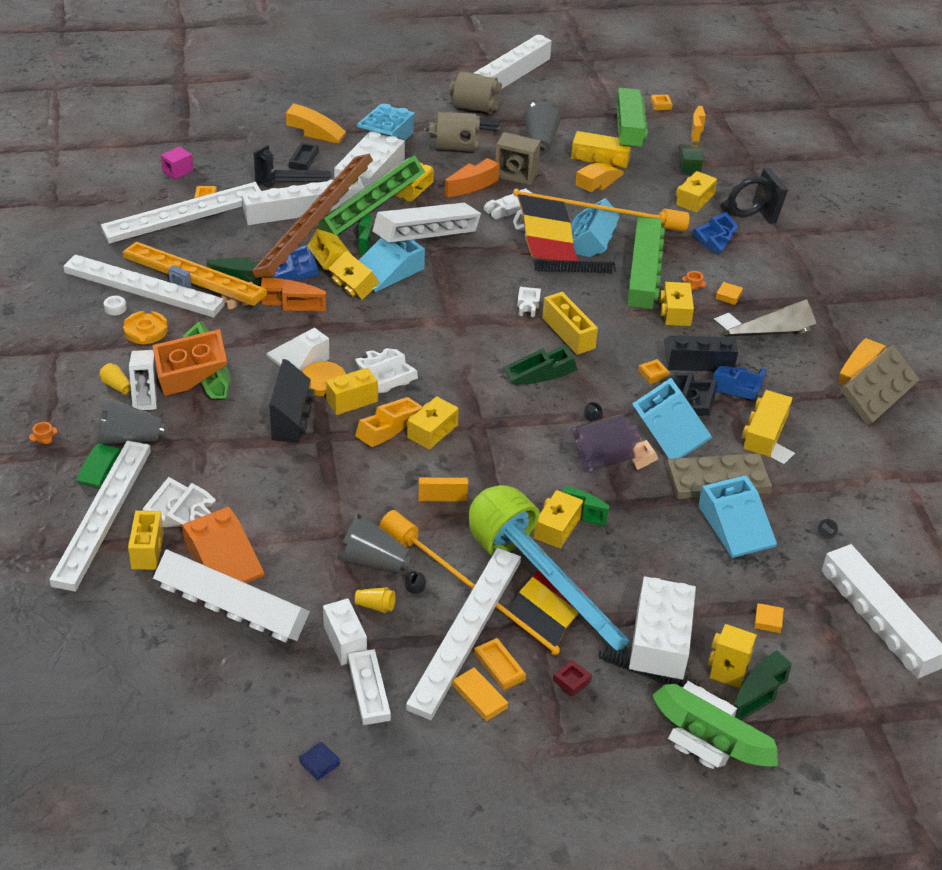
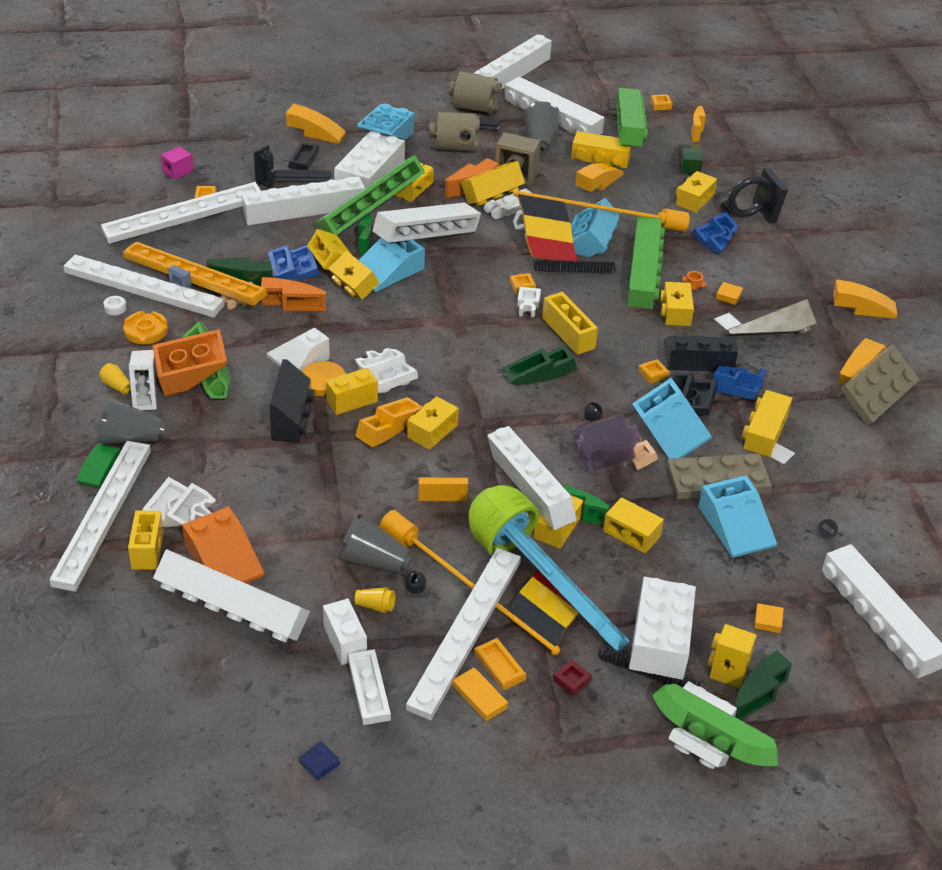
orange plate [29,422,58,444] -> none
dark orange plate [252,153,373,278] -> none
none -> yellow brick [461,161,525,206]
none -> white brick [487,426,576,530]
none -> white brick [504,77,604,135]
none -> light orange tile [510,273,536,294]
none -> yellow brick [603,497,664,554]
none -> light orange slope [833,280,897,319]

